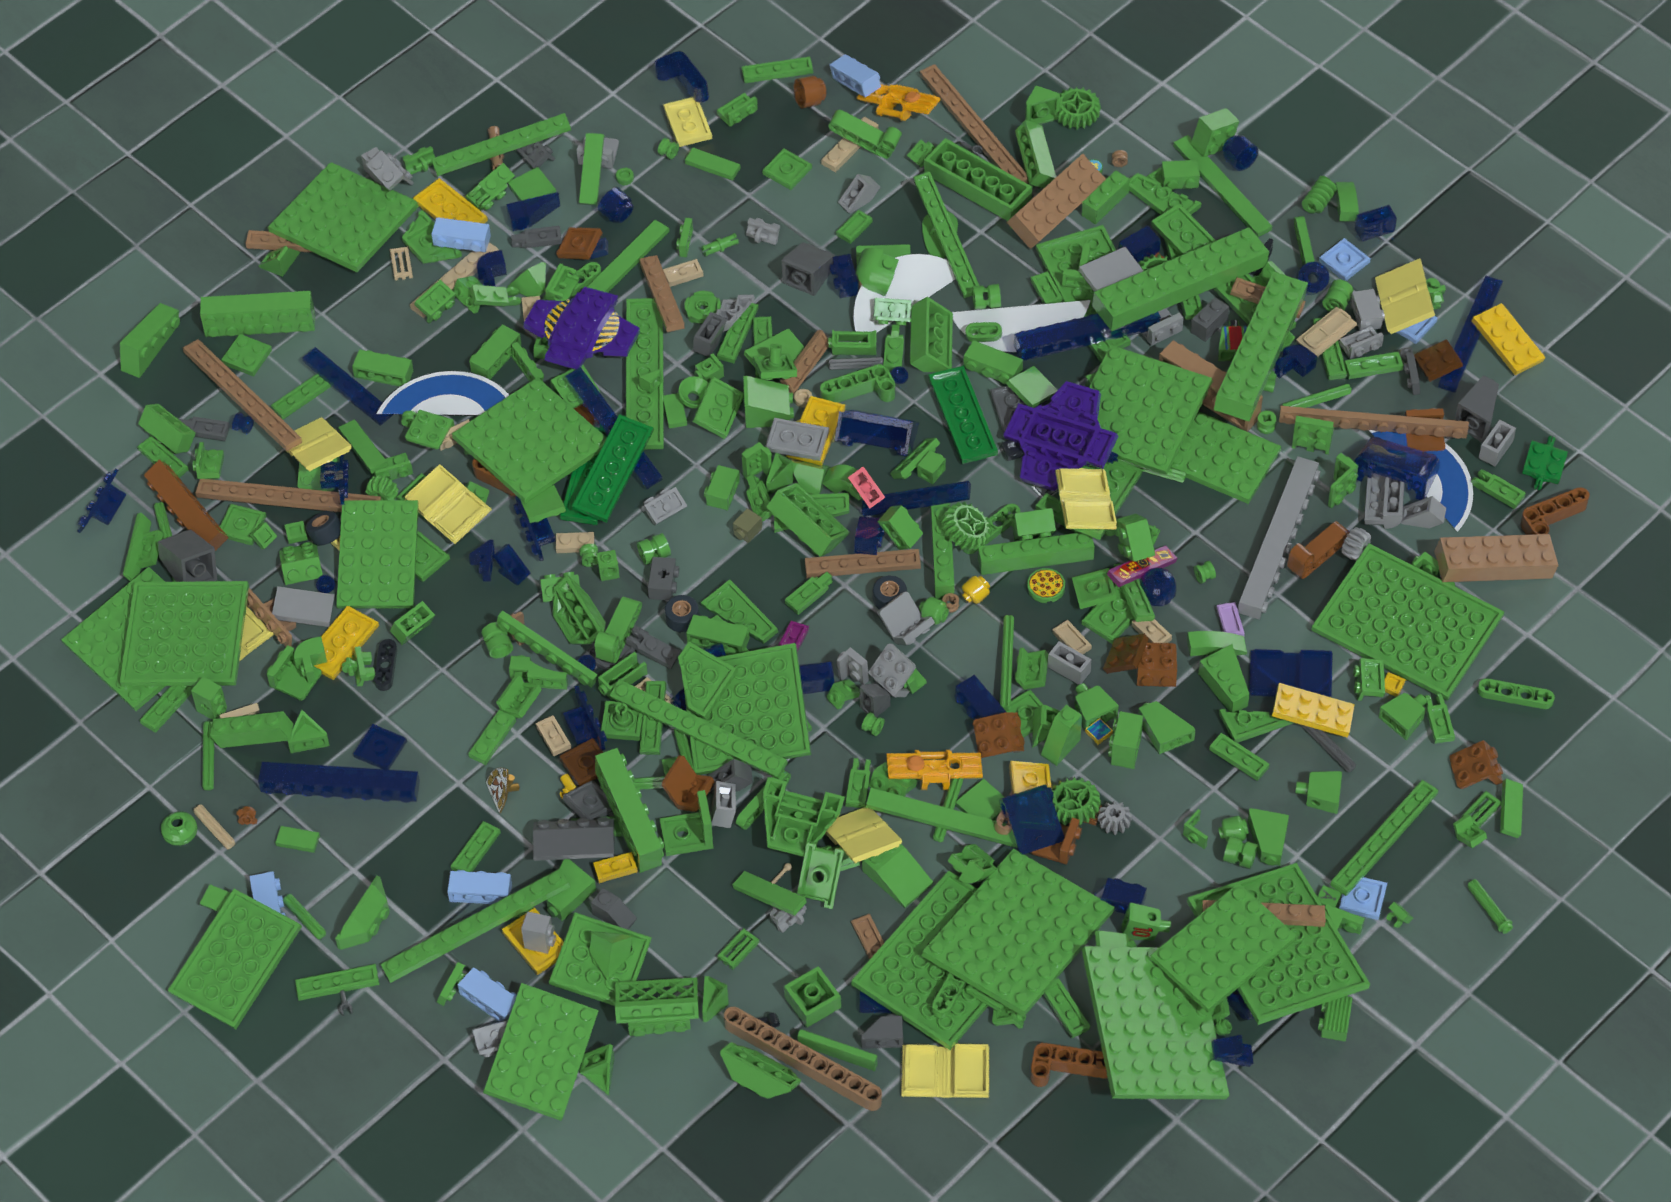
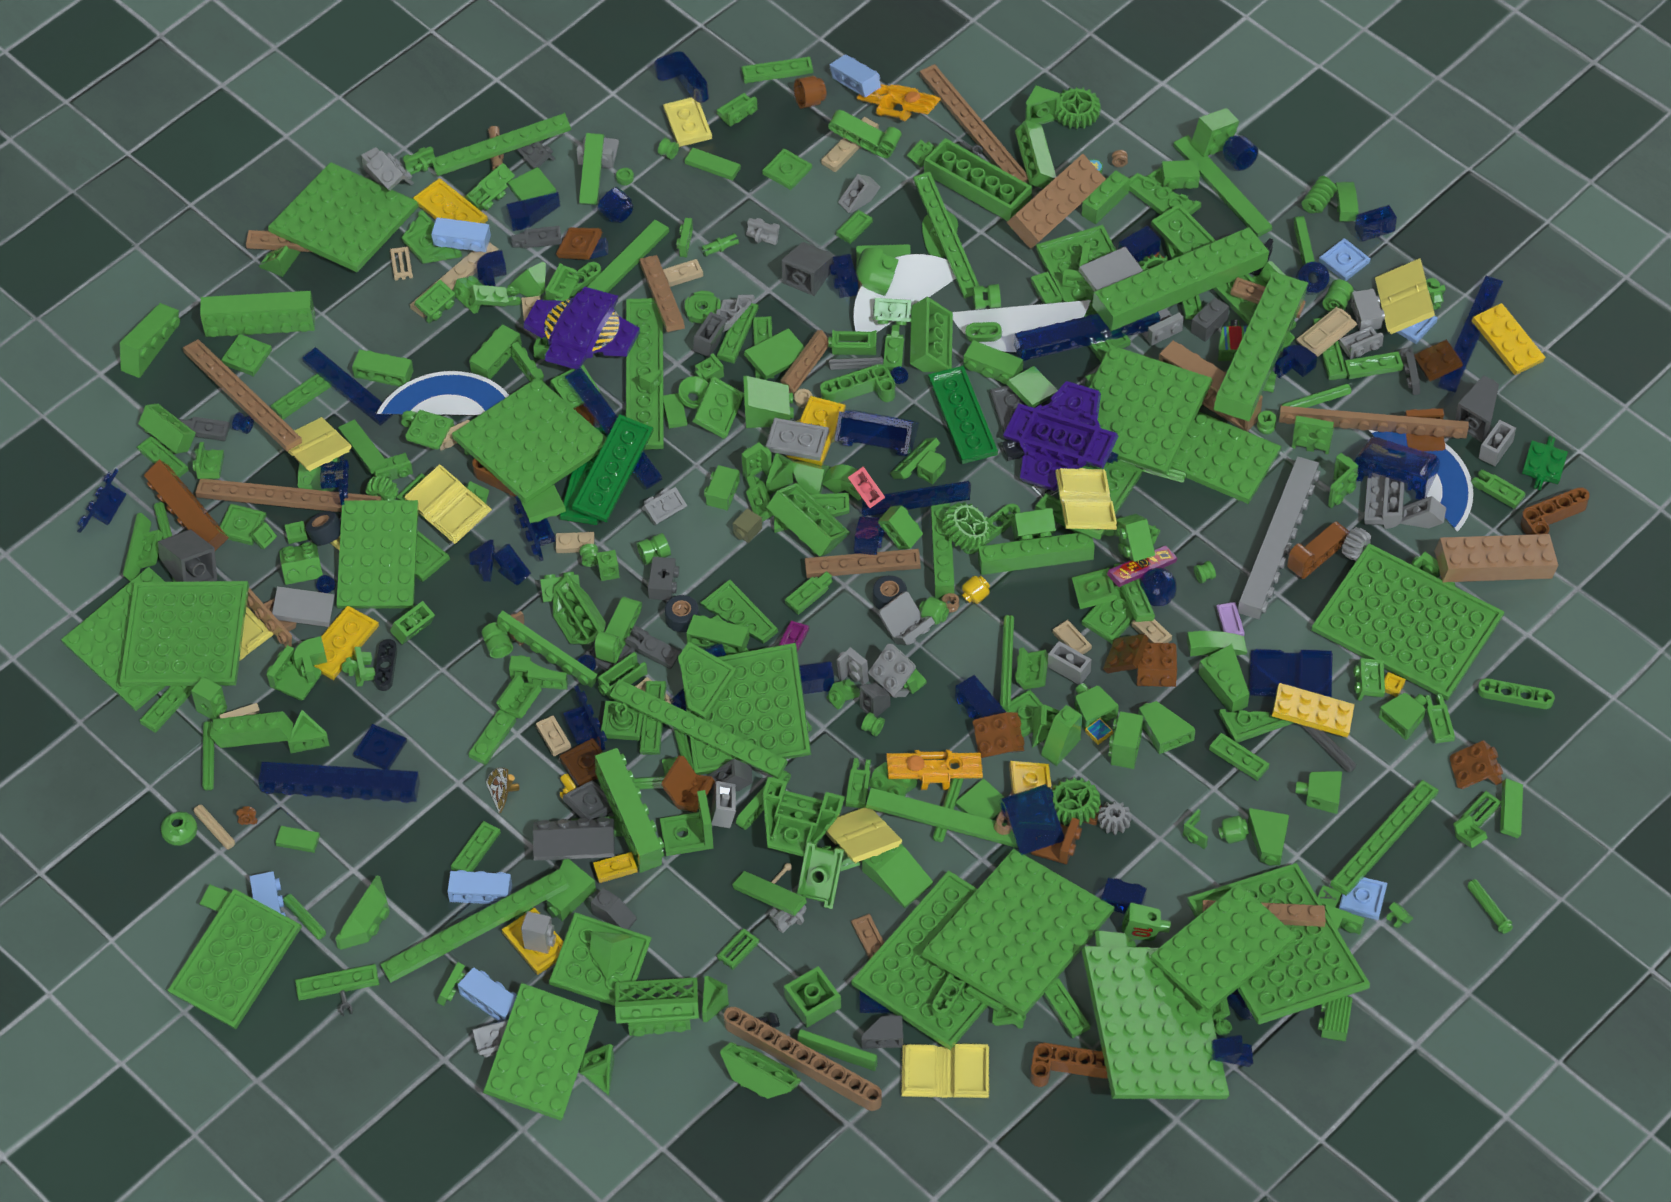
bright green plate [753,344,797,380] -> none
bright green brick [948,844,997,883] -> none
tile [1027,568,1065,603] -> none
bright green wheel [1223,836,1258,869] -> none

